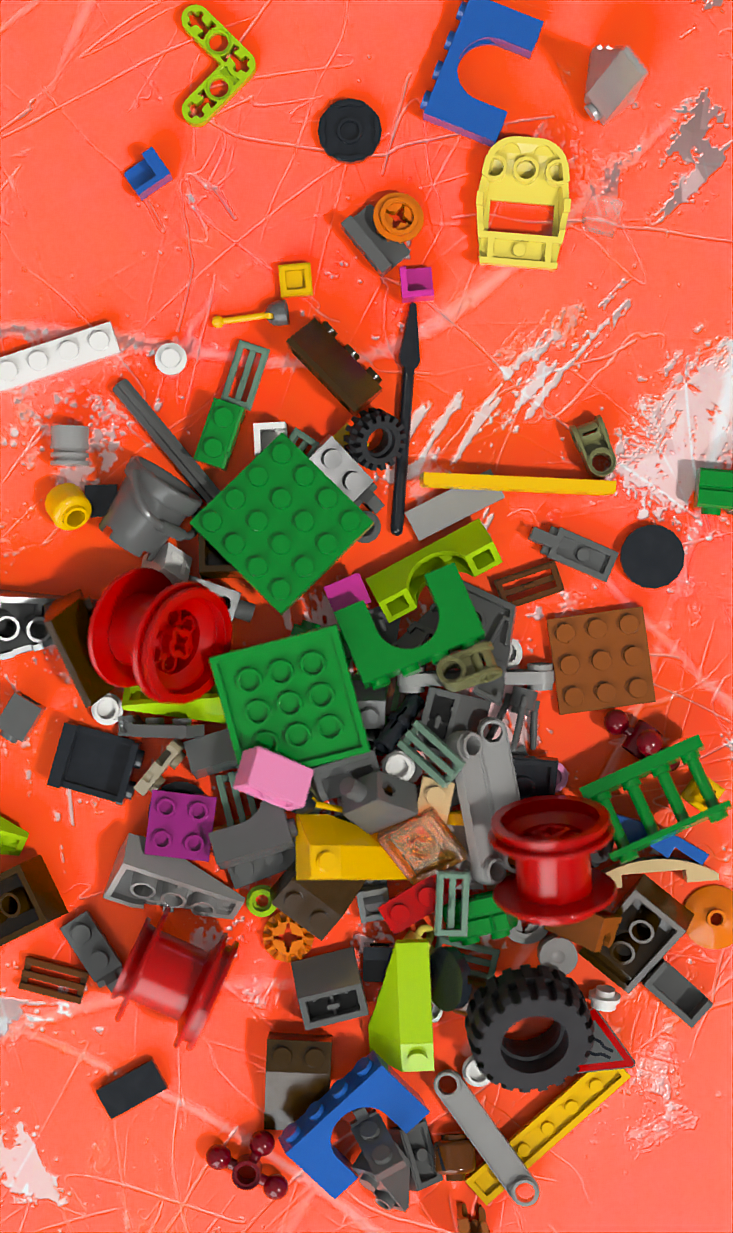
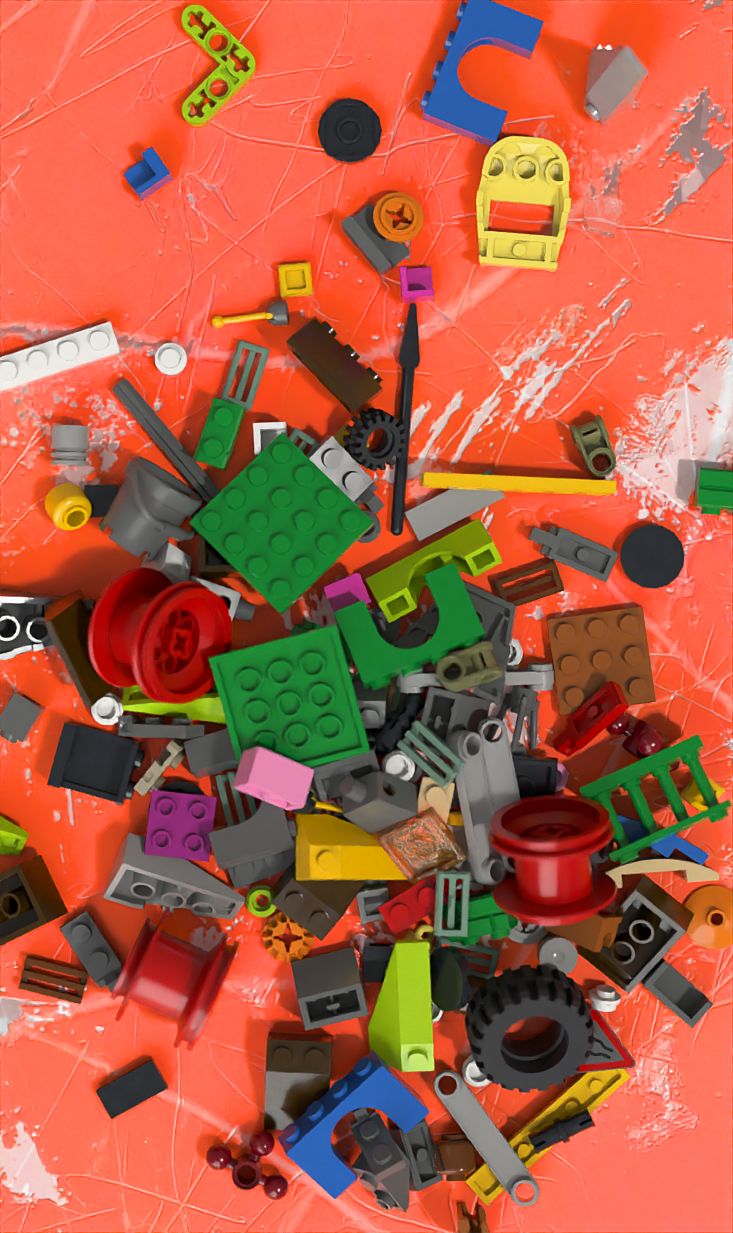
none -> black pin [528,1107,595,1154]
none -> red hinge [552,681,629,757]

